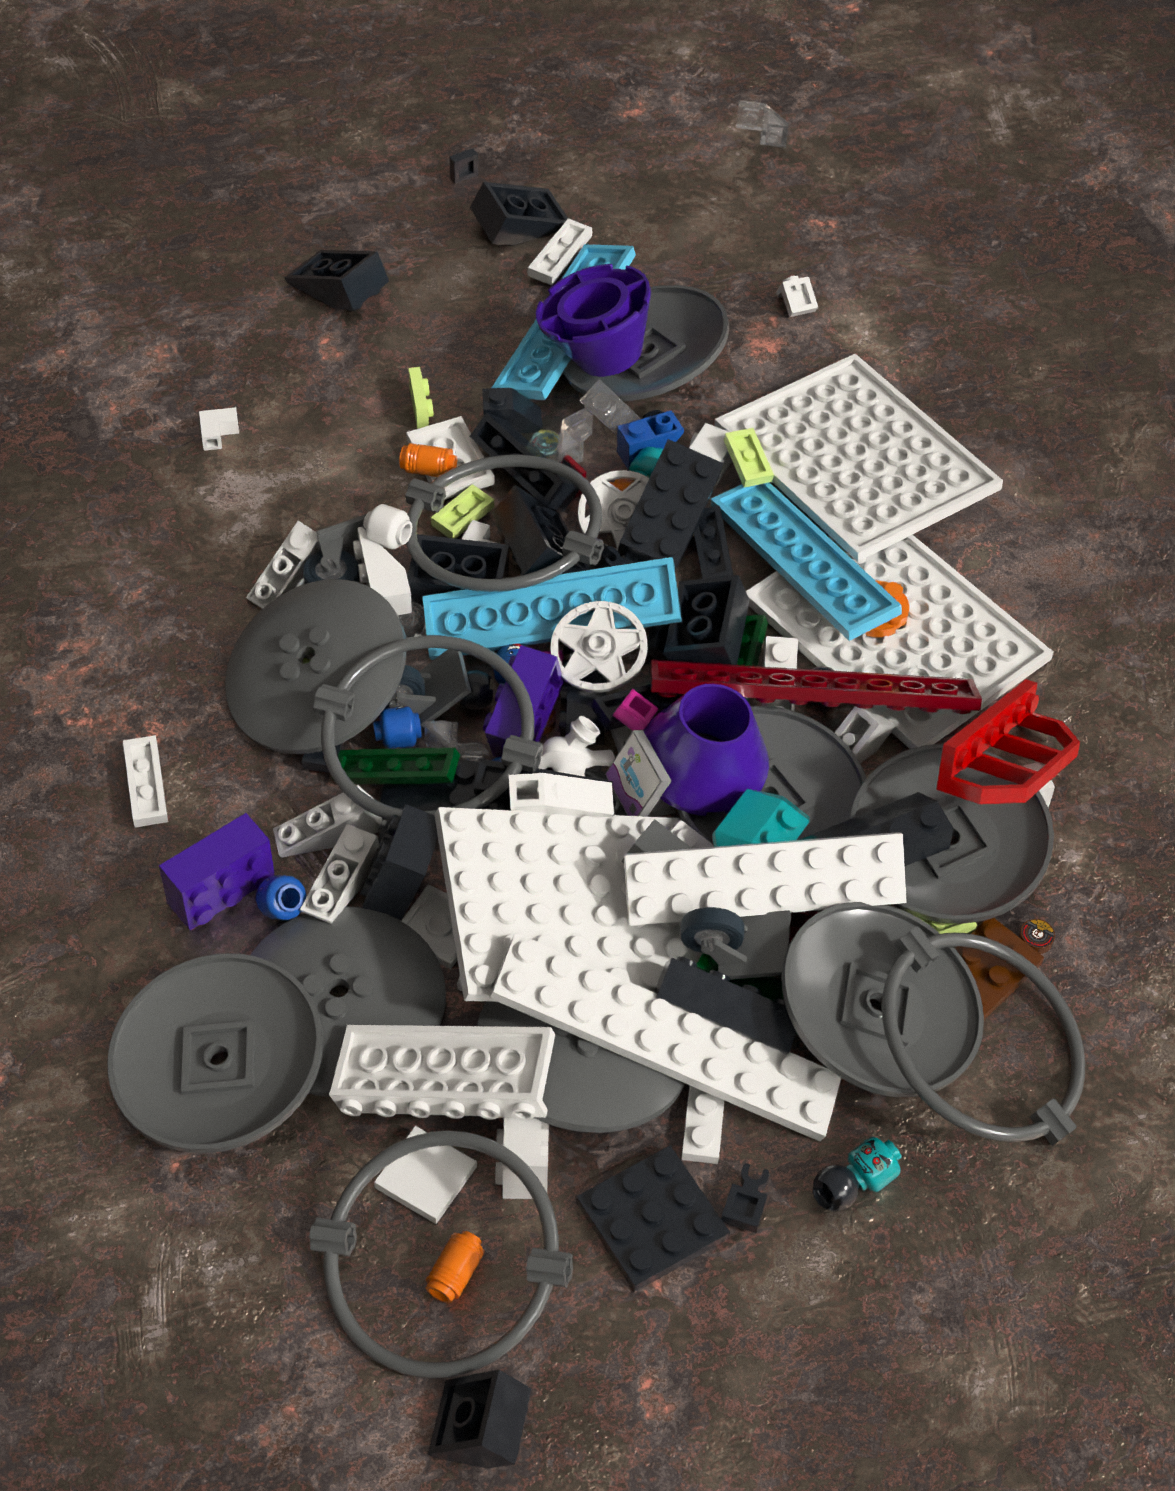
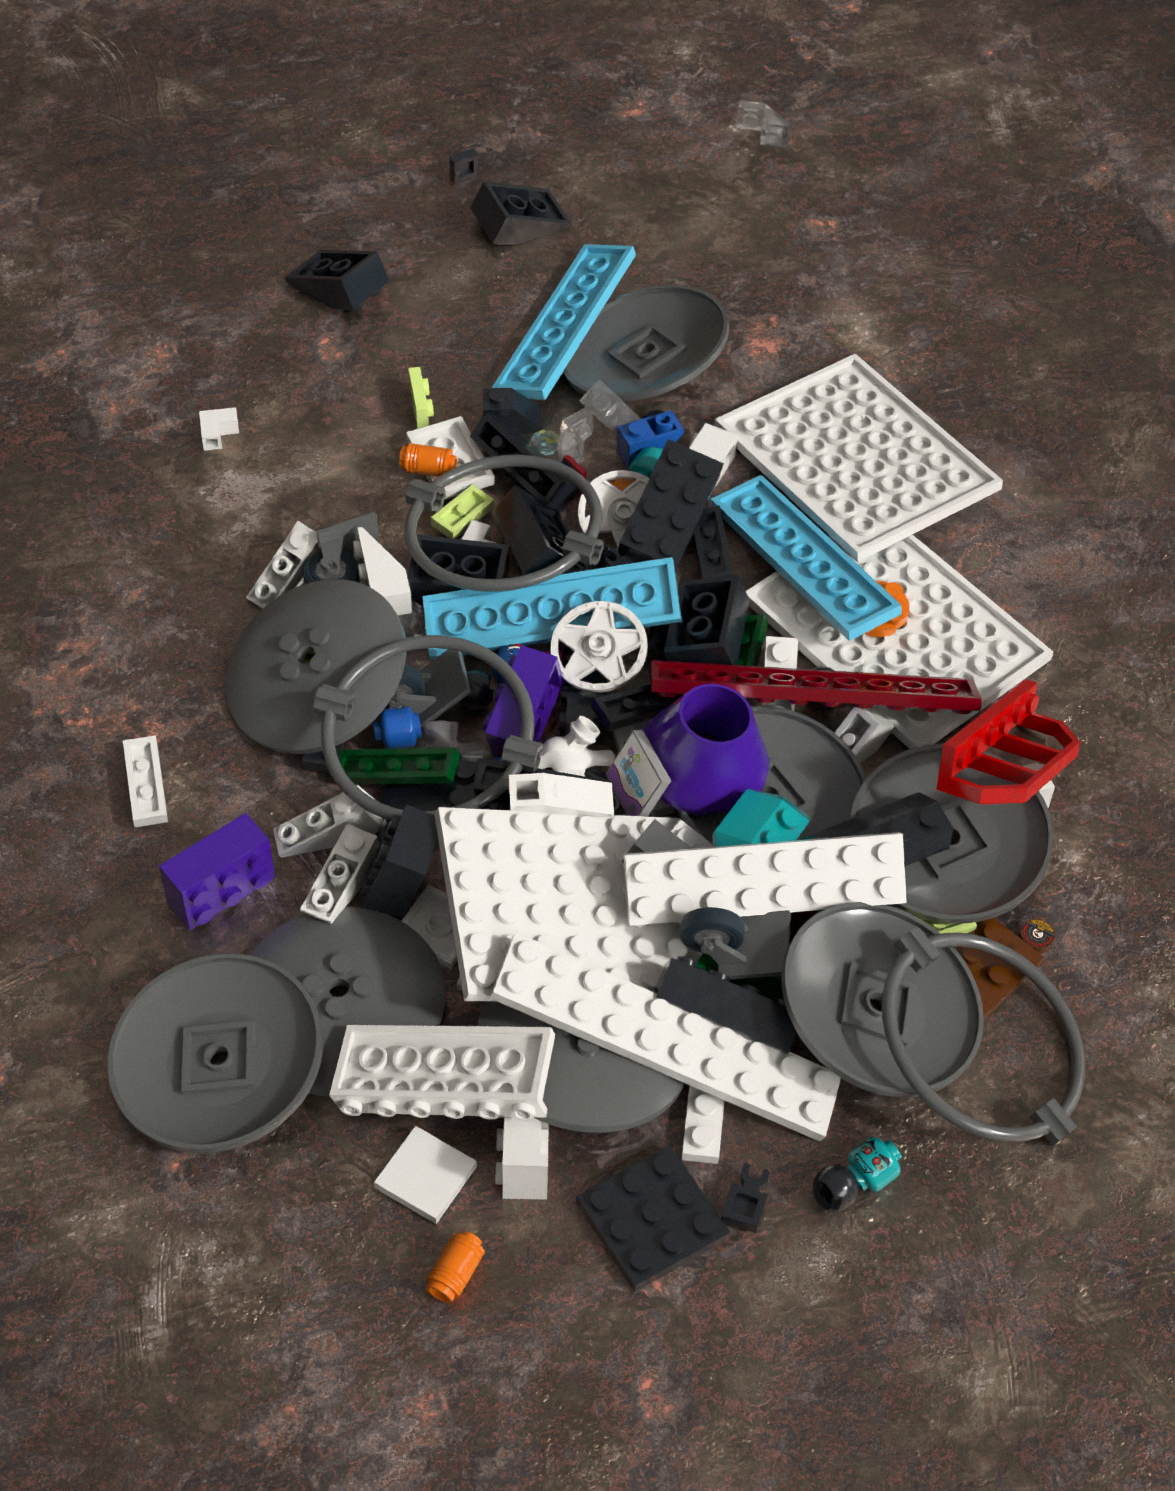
blue head [256,875,307,920] -> none
dark grey piece [309,1131,573,1378] -> none
white head [363,504,413,549] -> none
black slope [428,1370,532,1469] -> none
white plate [528,219,592,285] -> none
dark purple cone [536,264,651,377] -> none
dark pink brick [612,689,658,731] -> none
yellowish green plate [724,428,774,488] -> none
white bracket [776,276,818,317] -> none

